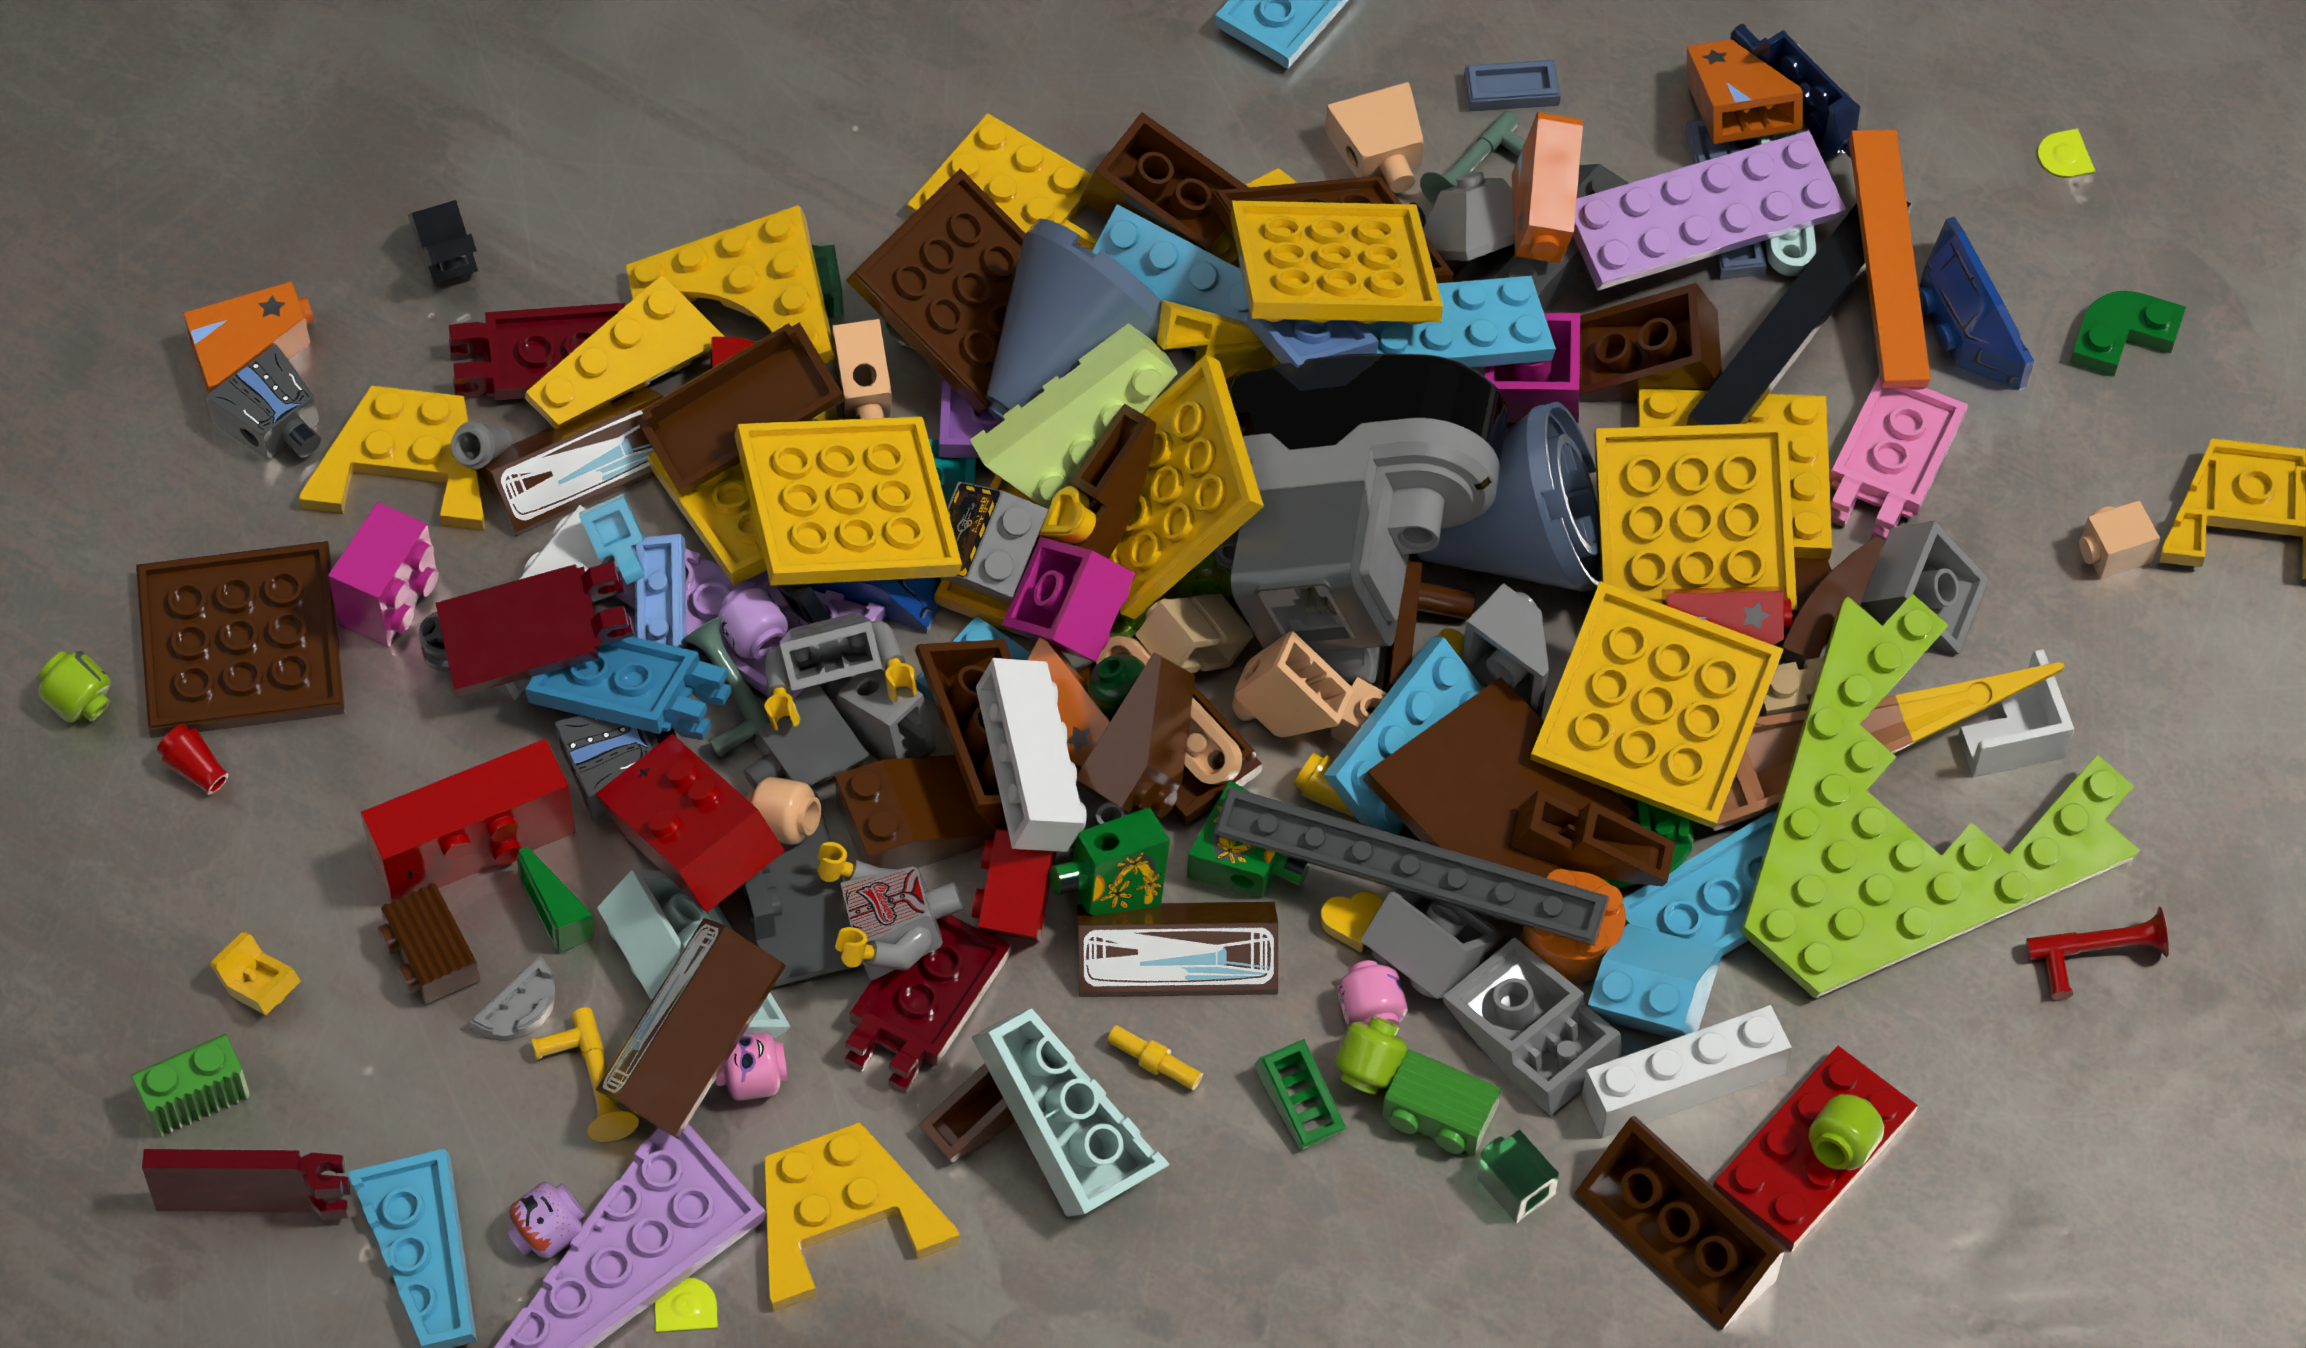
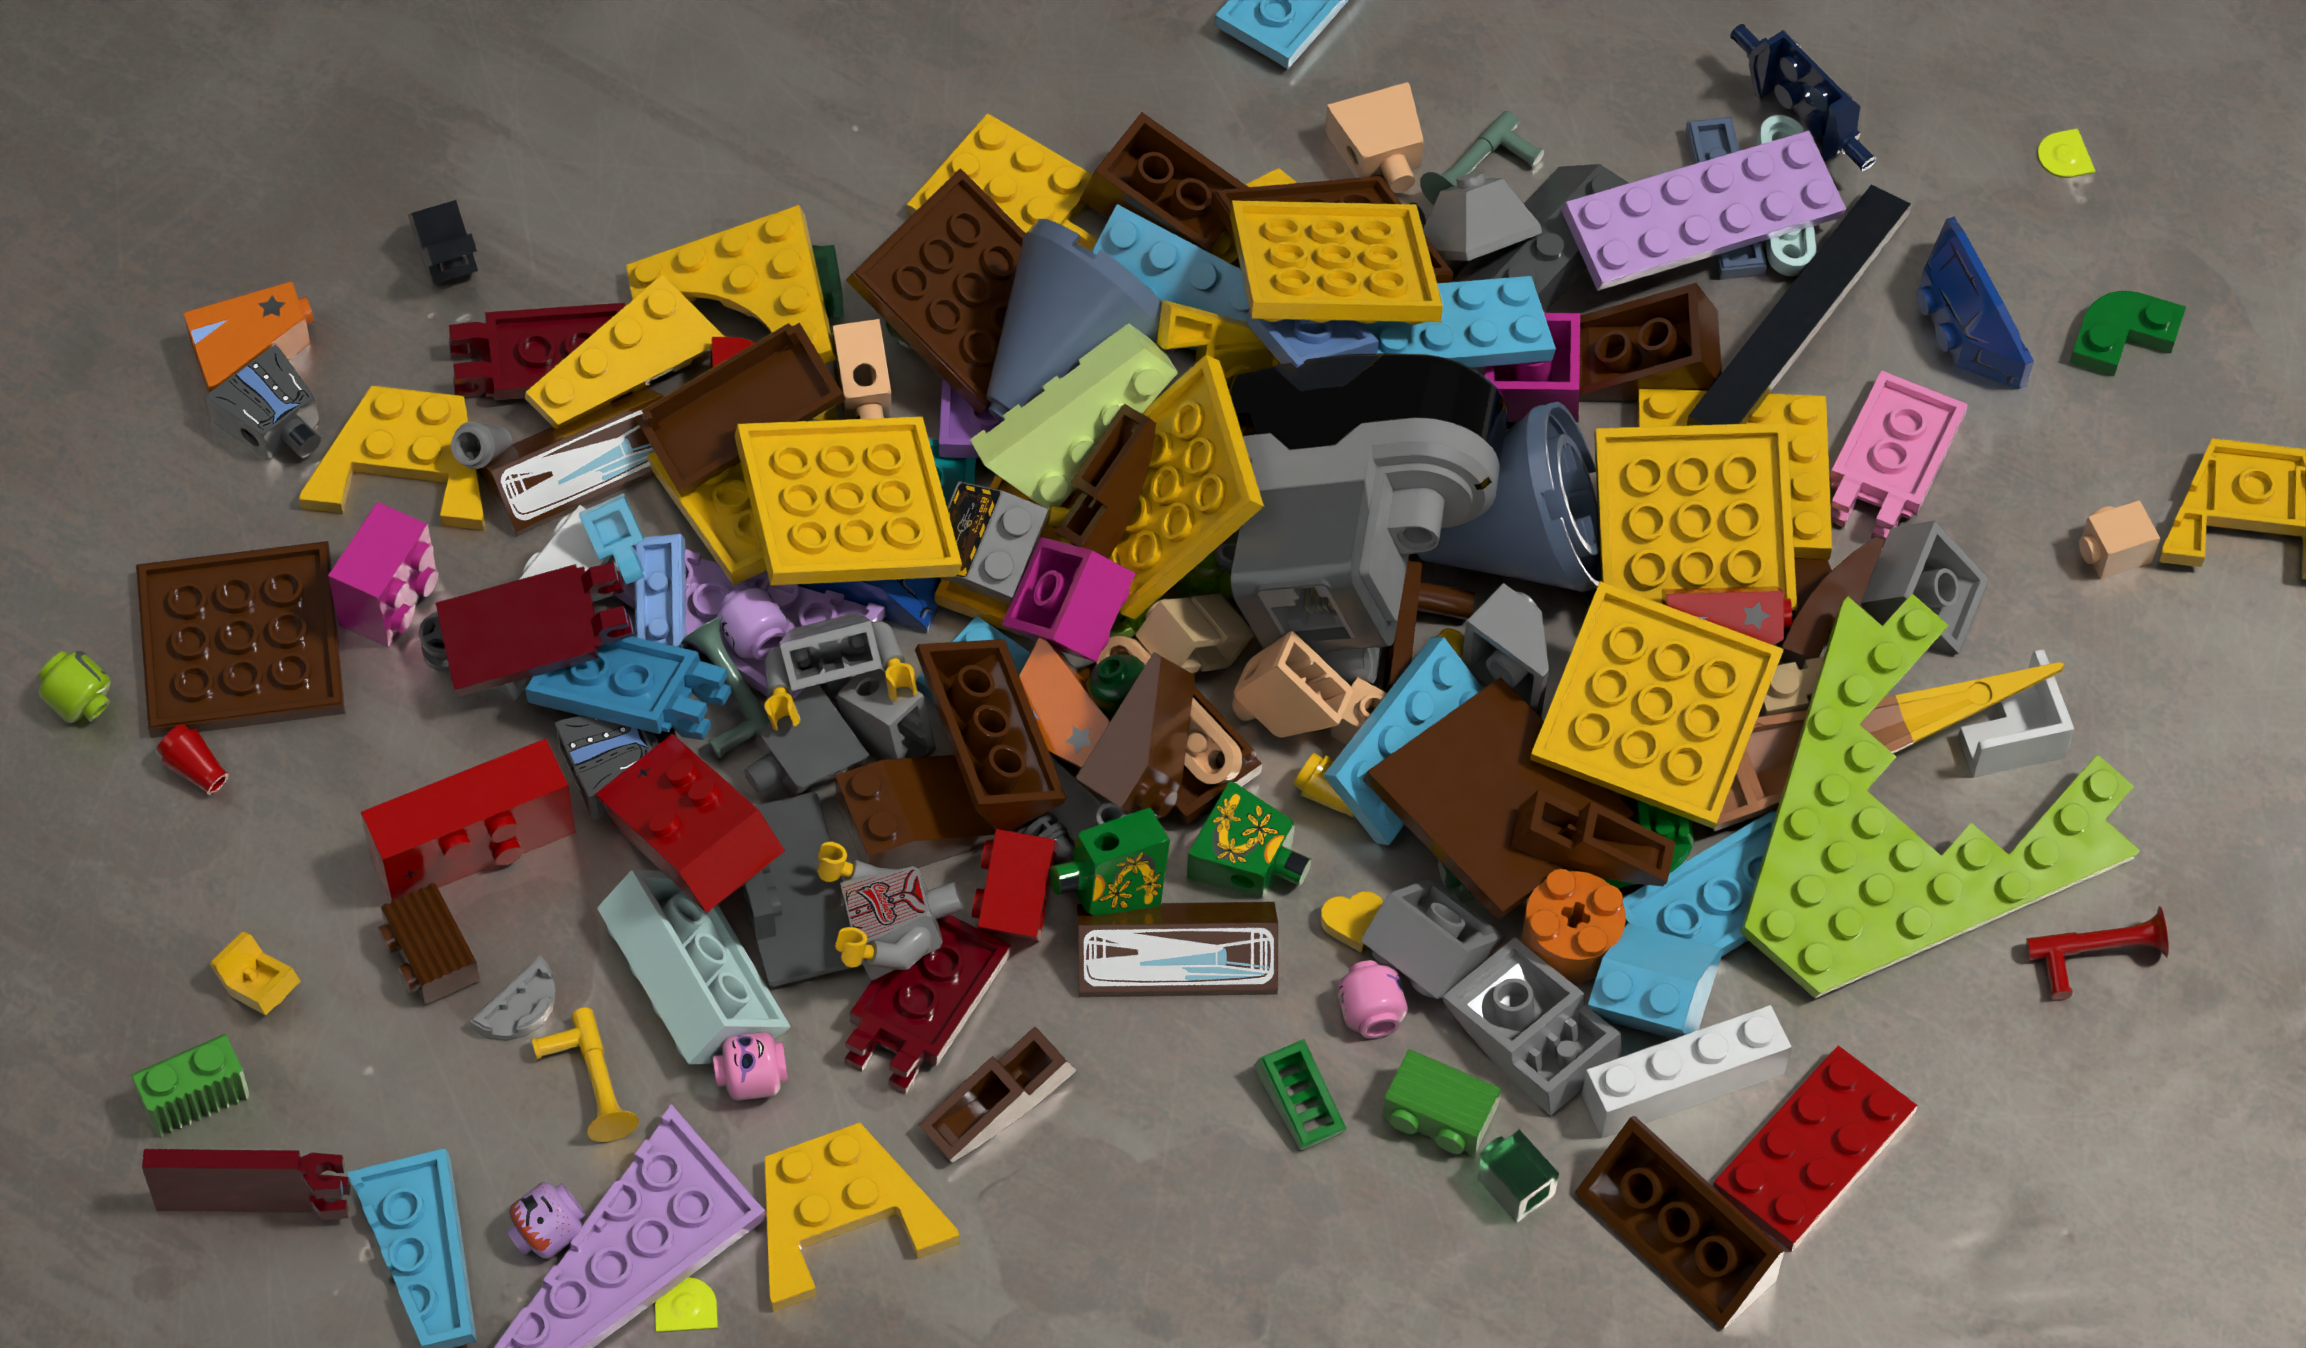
green slope [517,846,594,953] -> none
reddish brown slope [596,918,786,1139] -> none
light nougat head [746,777,821,845] -> none
black tile [776,584,831,624] -> none
light aqua wedge [971,1008,1170,1217] -> none
white brick [976,658,1087,852] -> none
yellow tile [1039,486,1096,543] -> none
yellow bar [1107,1025,1203,1090] -> none
dark grey tile [1214,787,1610,946] -> none
lime head [1334,1015,1408,1094] -> none
sand blue tile [1464,60,1561,111] -> none
slope [1511,112,1583,264] -> none
orange slope [1687,39,1803,144] -> none
lime head [1809,1094,1884,1170] -> none
orange tile [1849,129,1931,388] -> none

